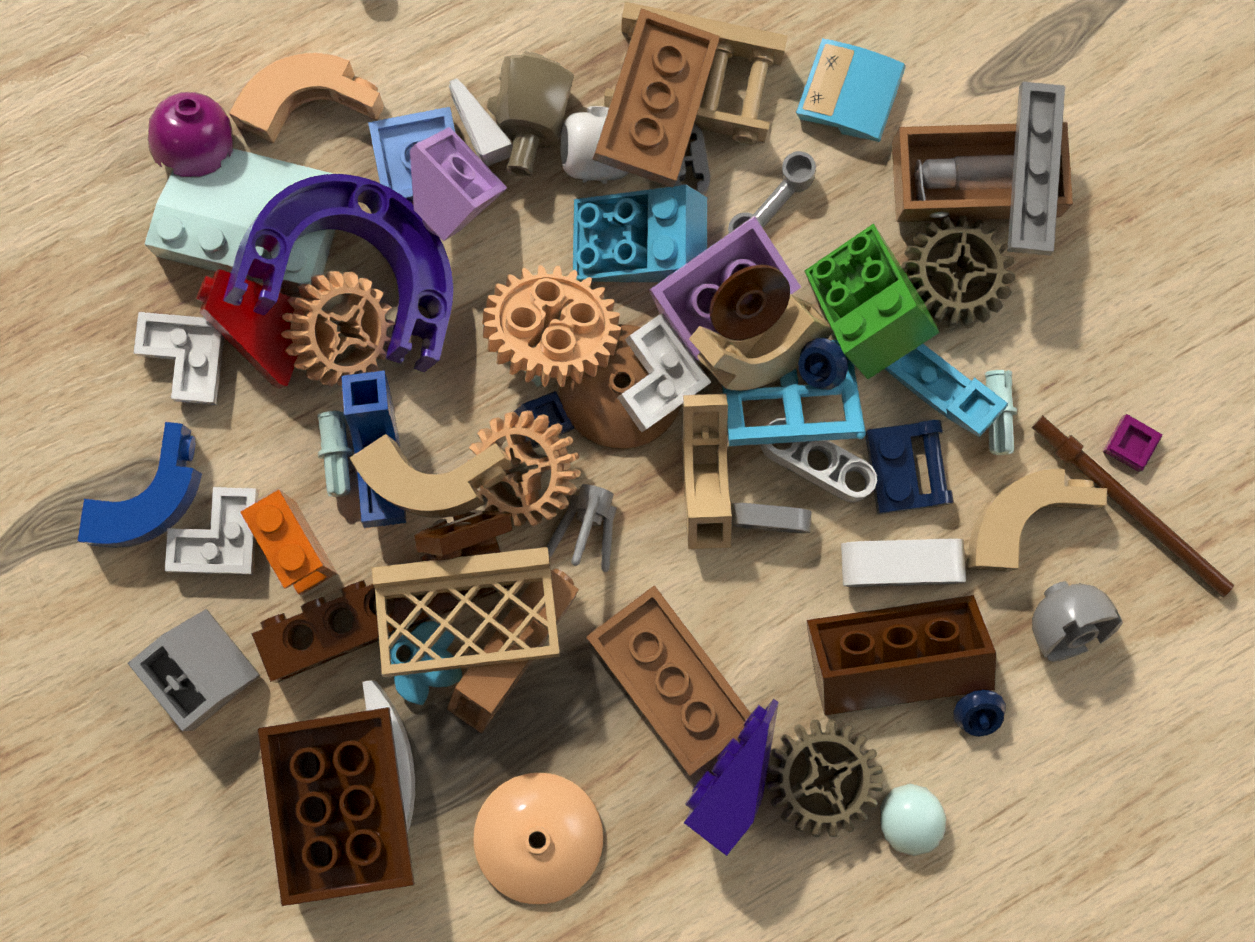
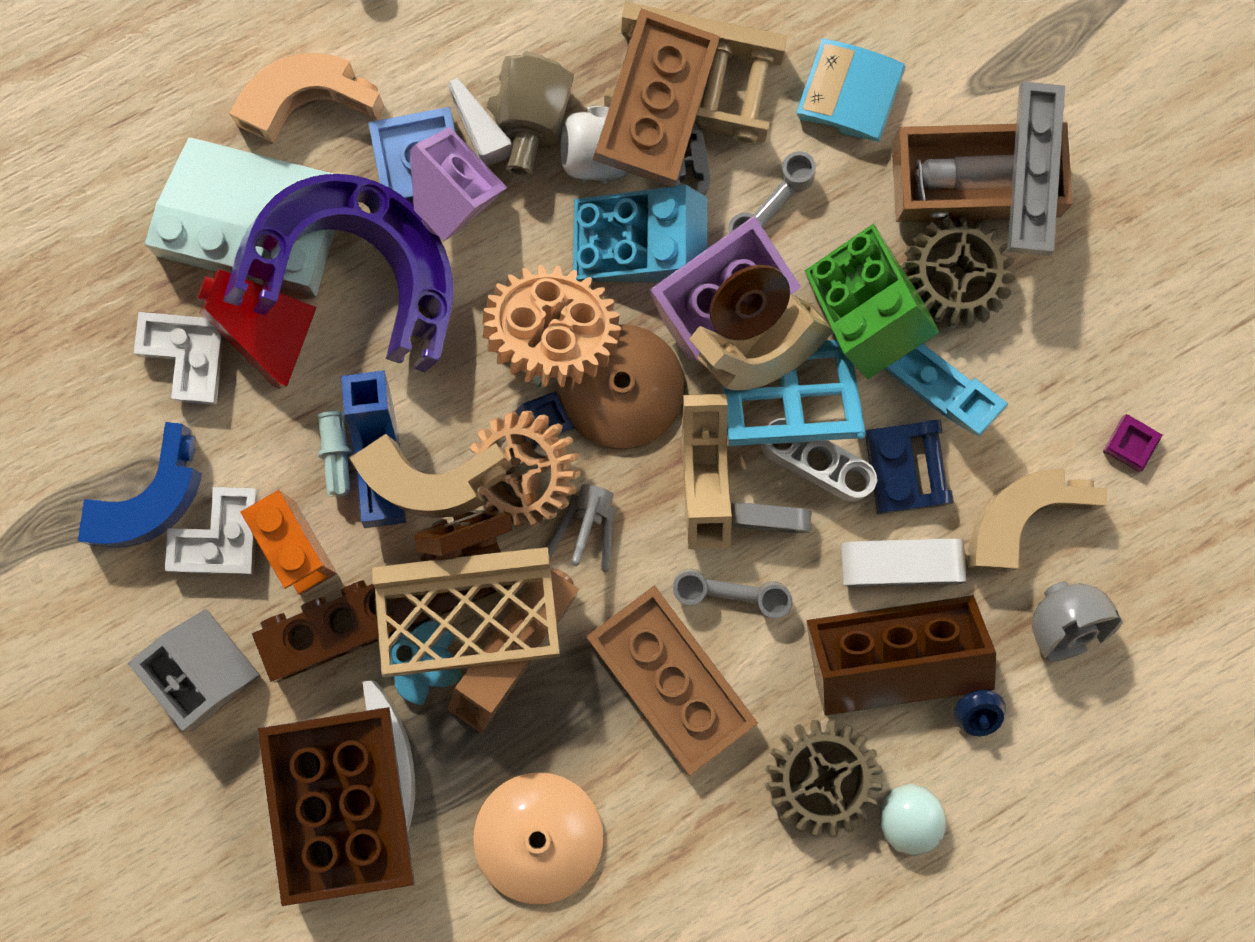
magenta cylinder [148,92,233,177] -> none
light nougat gear [281,271,396,386] -> none
white plate [617,313,711,432] -> none
dark purple slope [684,698,779,856] -> none
dark blue hat [798,338,848,390] -> none
light aqua axle [985,370,1017,455] -> none
reddish brown bar [1031,415,1234,597] -> none
none -> light grey bar [673,568,792,618]

